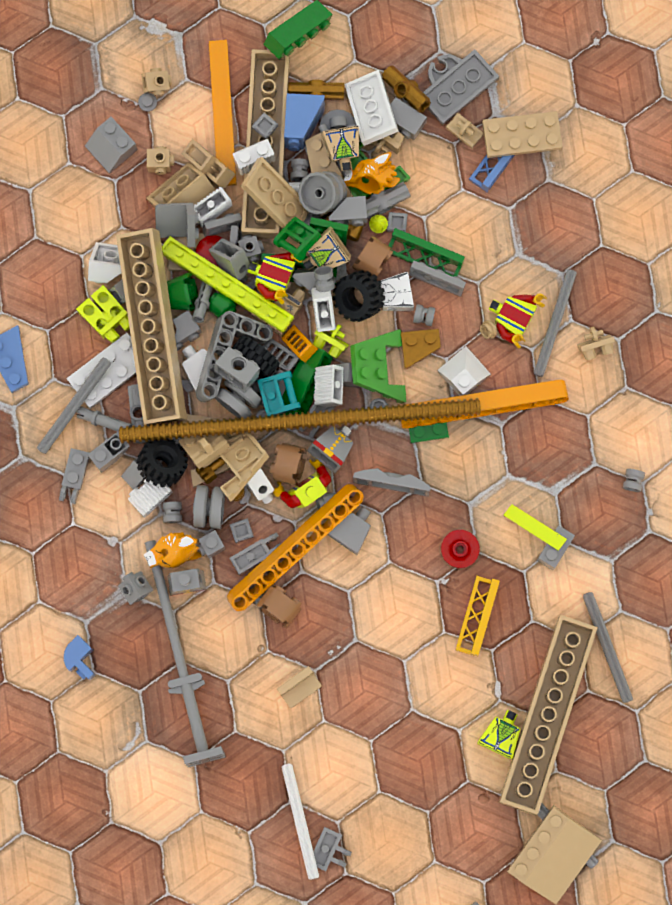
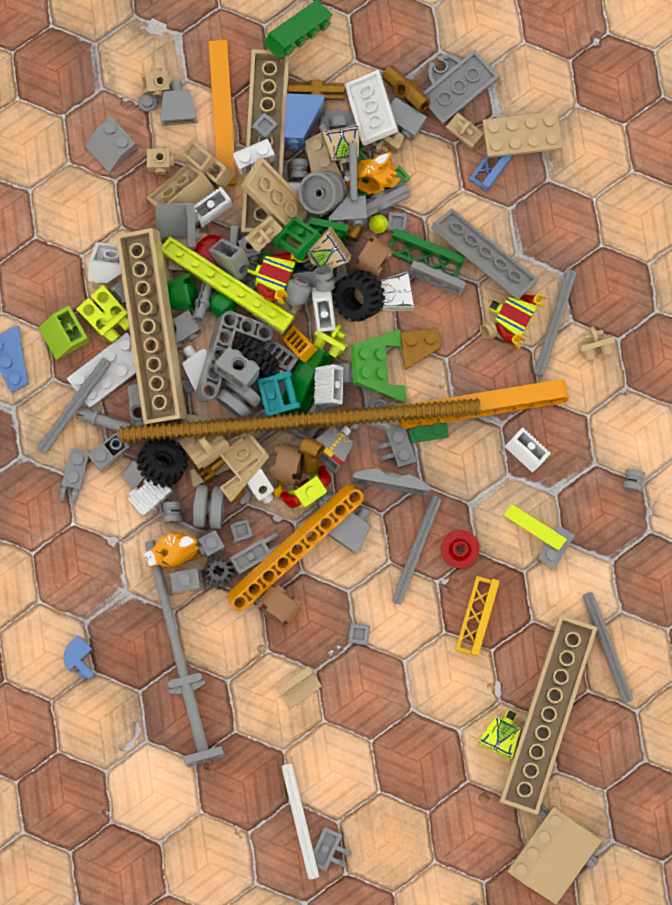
light grey brick [118,571,153,605] -> none
light grey plate [202,213,242,237] -> none
light grey wheel [413,304,436,326] -> none
white slope [437,346,491,396] -> none
none -> lime slope [39,306,90,361]
none -> light grey torso [161,81,198,126]
none -> dark grey gear [202,556,235,589]
none -> tan hips [245,214,283,252]
none -> light grey head [285,276,312,306]
none -> pearl gold piece [299,437,325,475]
none -> light grey tile [348,623,370,646]
none -> light grey bar [349,143,358,201]
none -> light grey hinge [375,427,417,469]
none -> light grey axle [392,496,441,605]
none -> light grey plate [431,208,538,300]
none -> white brick [504,428,550,473]

